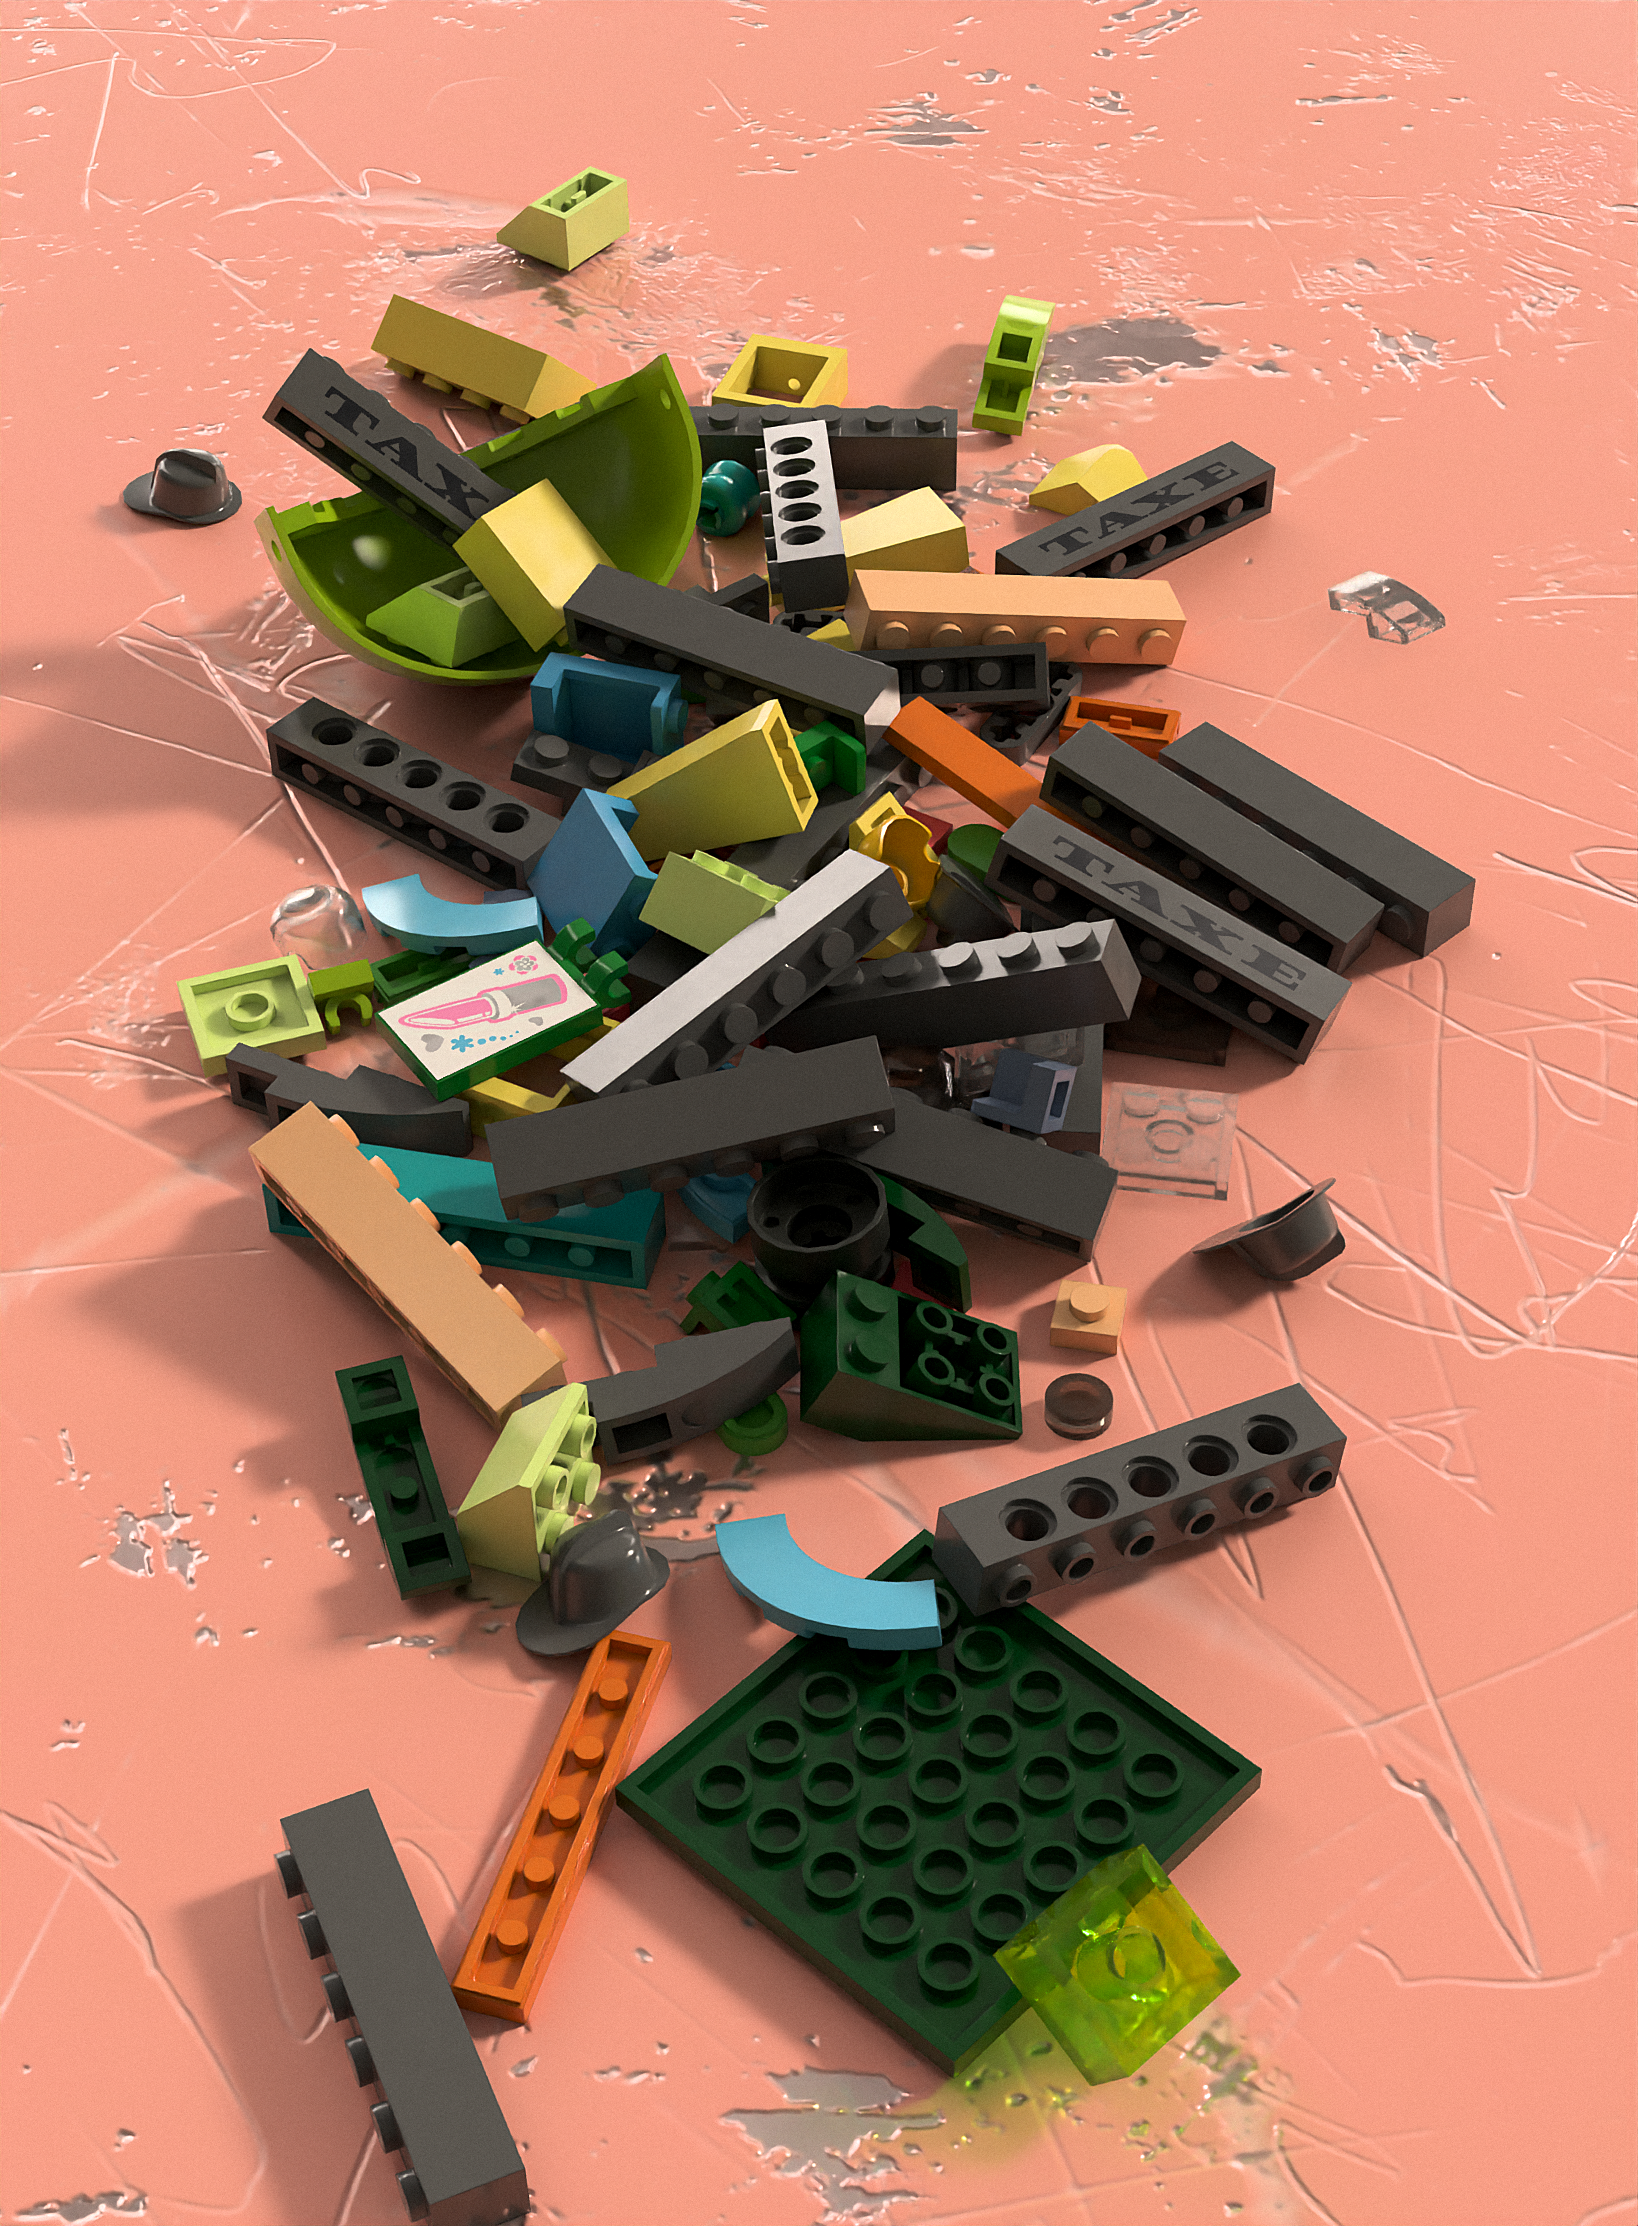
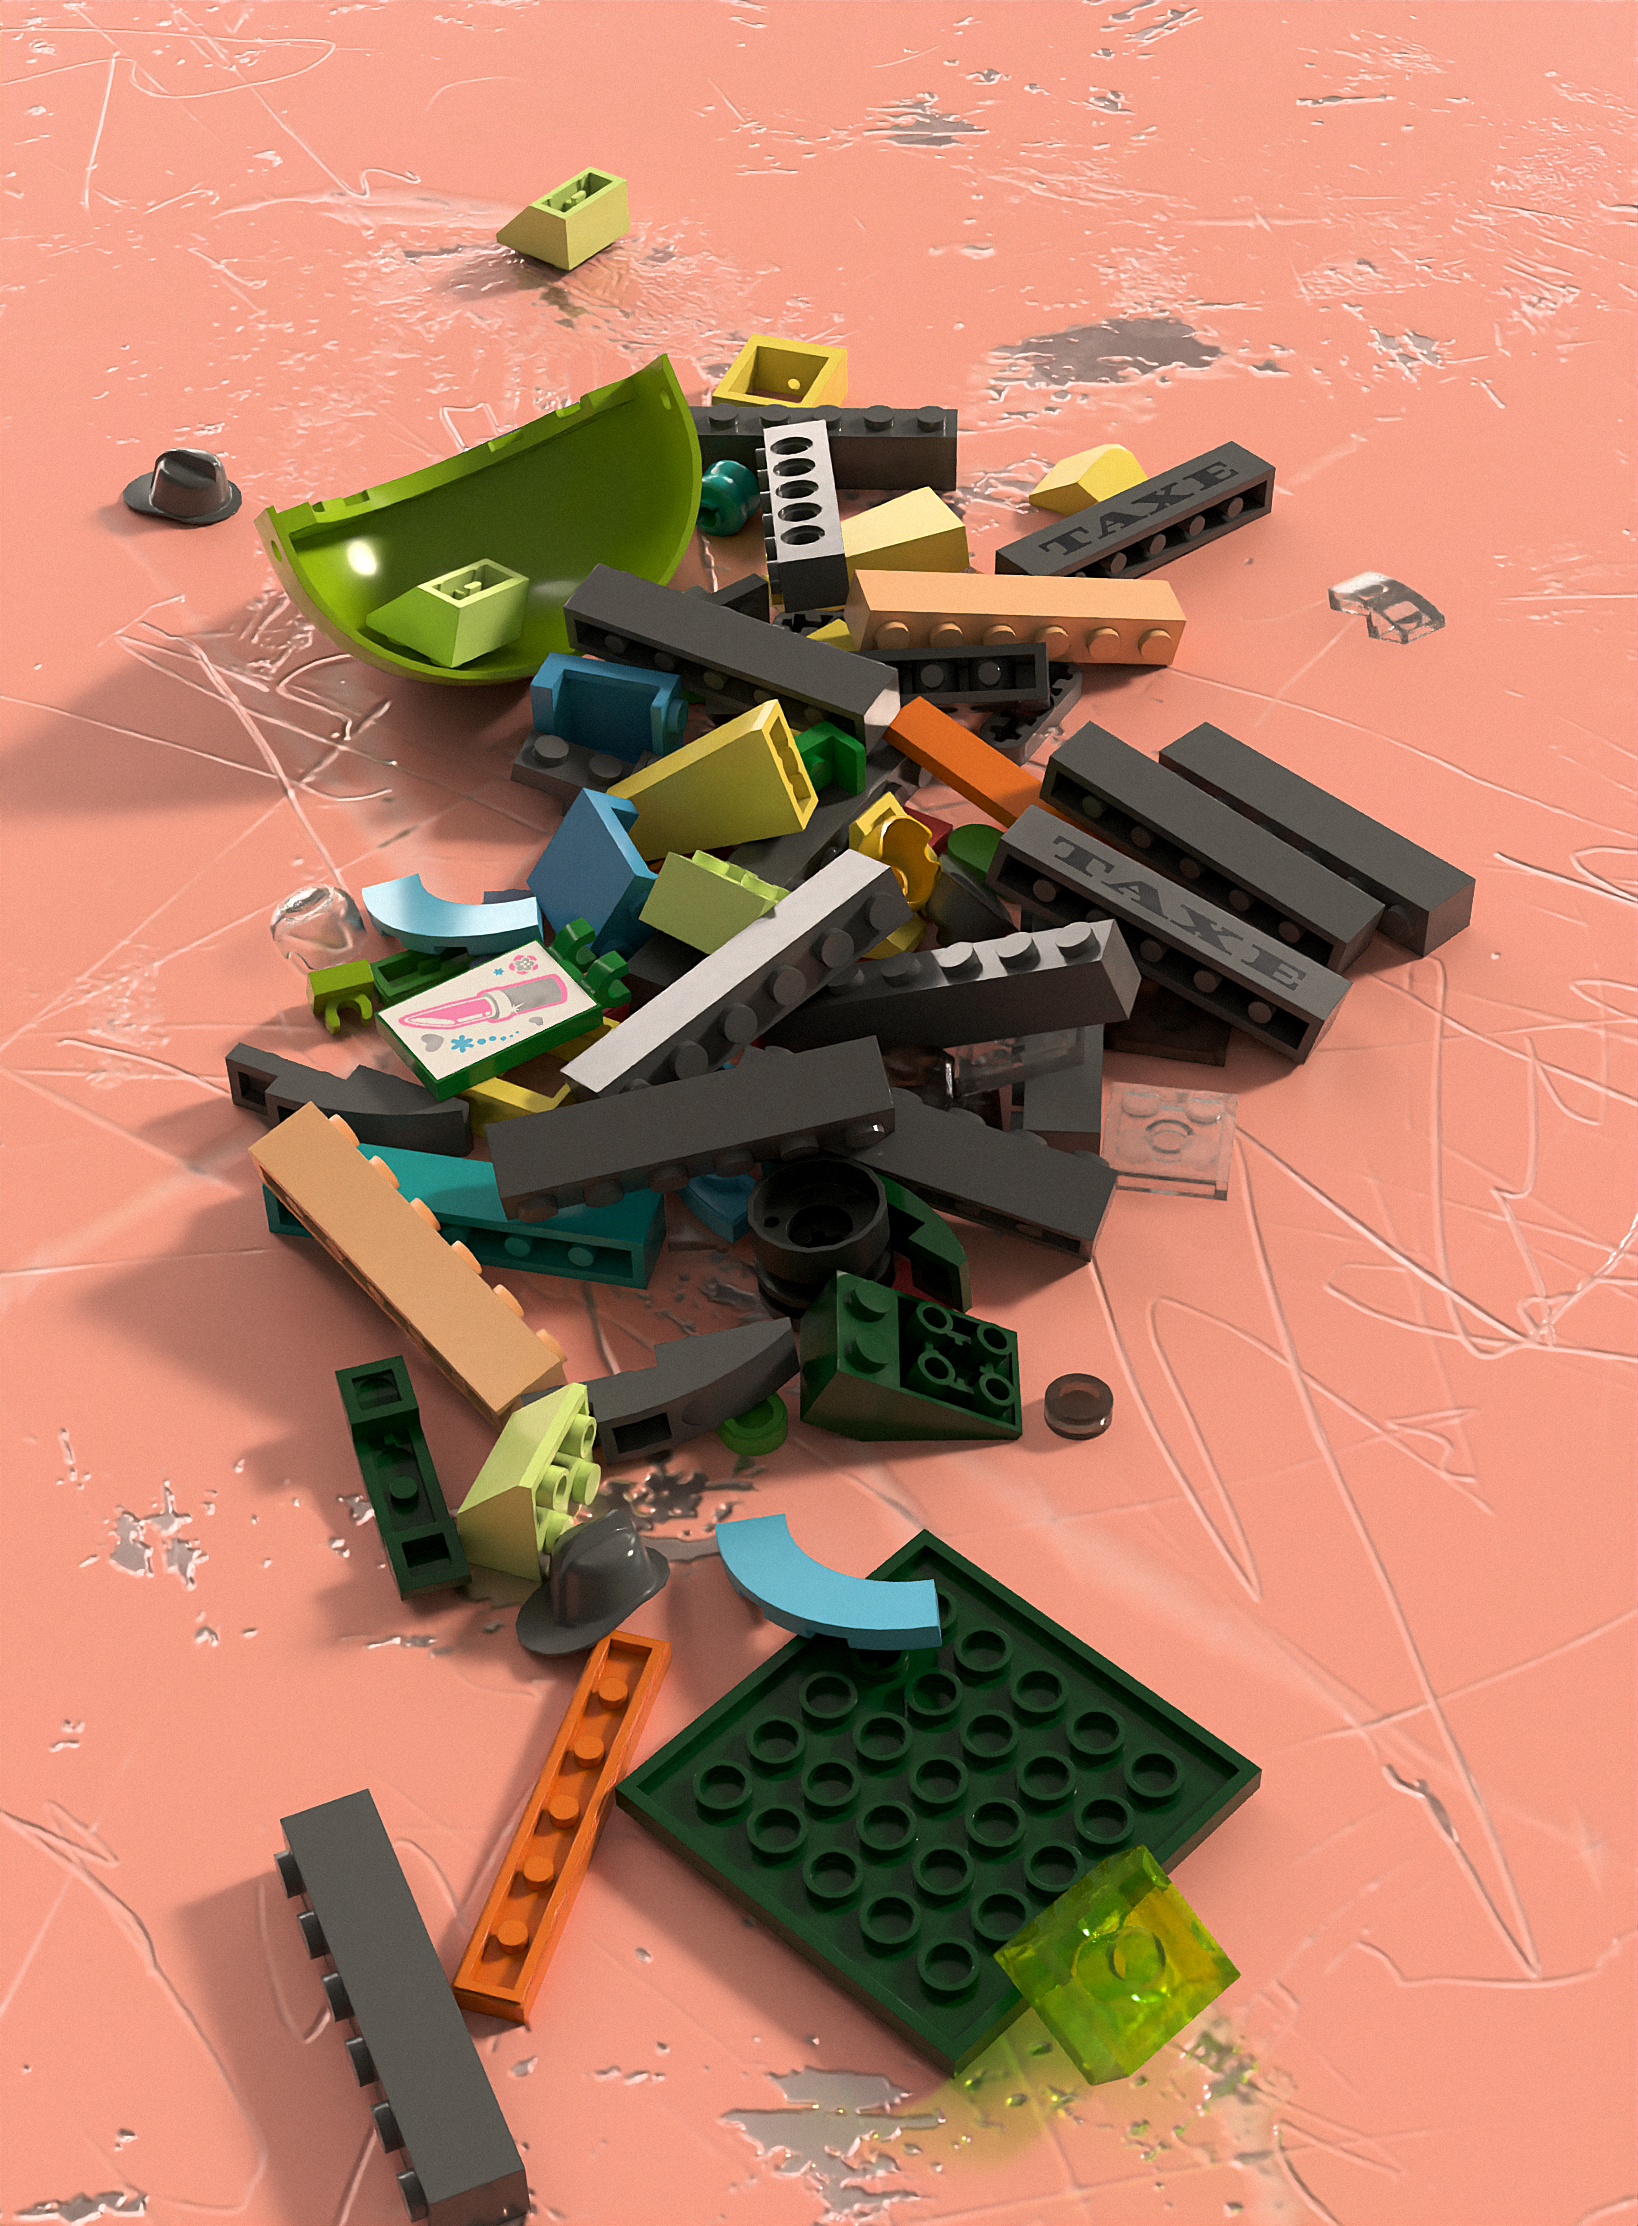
yellowish green plate [176,954,327,1078] -> none
dark grey brick [262,348,518,565] -> none
dark grey brick [266,697,562,891] -> none
light yellow slope [370,294,597,425] -> none
light yellow brick [452,478,619,652] -> none
green bracket [679,1260,798,1335] -> none
dark grey brick [931,1383,1347,1617] -> none
sand blue panel [970,1048,1077,1134] -> none
lime slope [972,294,1056,436] -> none
light nougat plate [1050,1279,1127,1355] -> none
orange tile [1059,696,1181,760] -> none
dark grey piece [1191,1177,1346,1281] -> none

